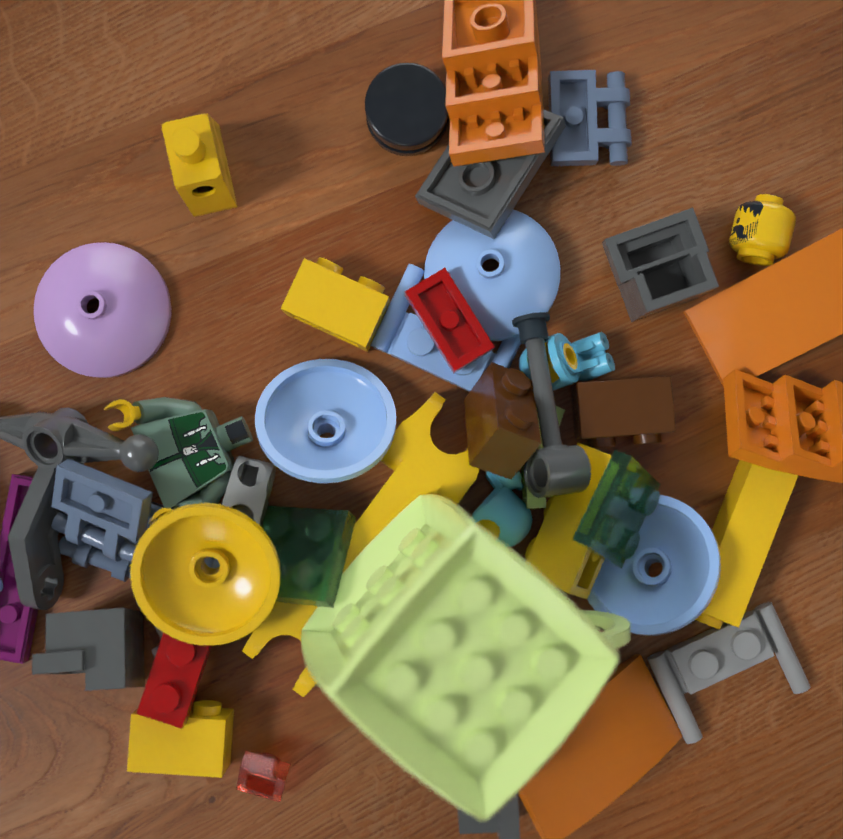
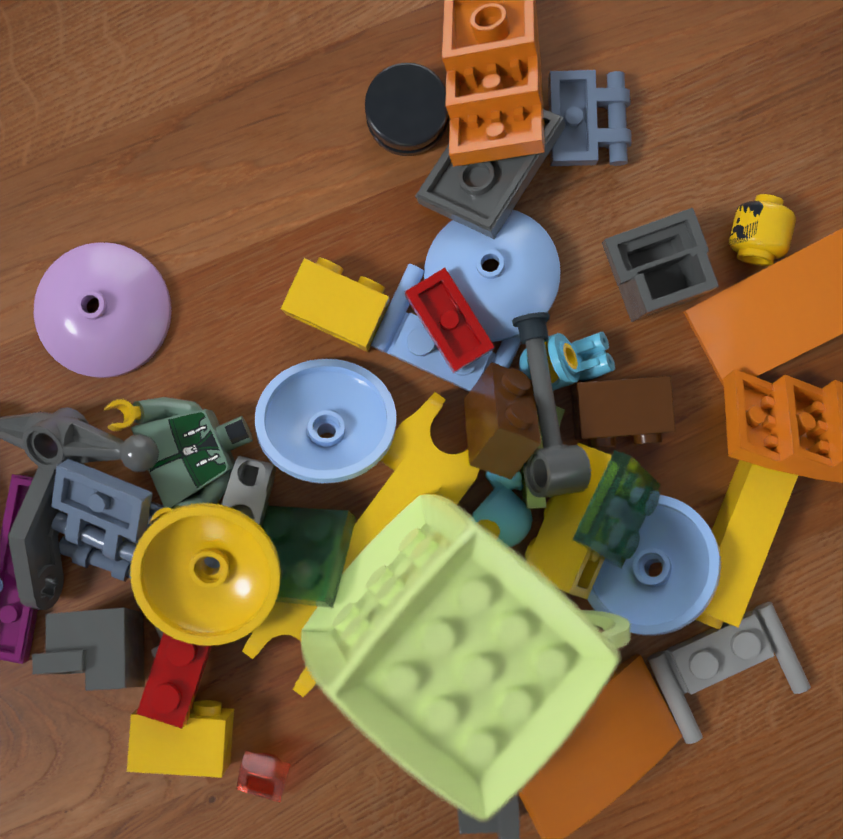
yellow torso [162,113,238,217] -> none

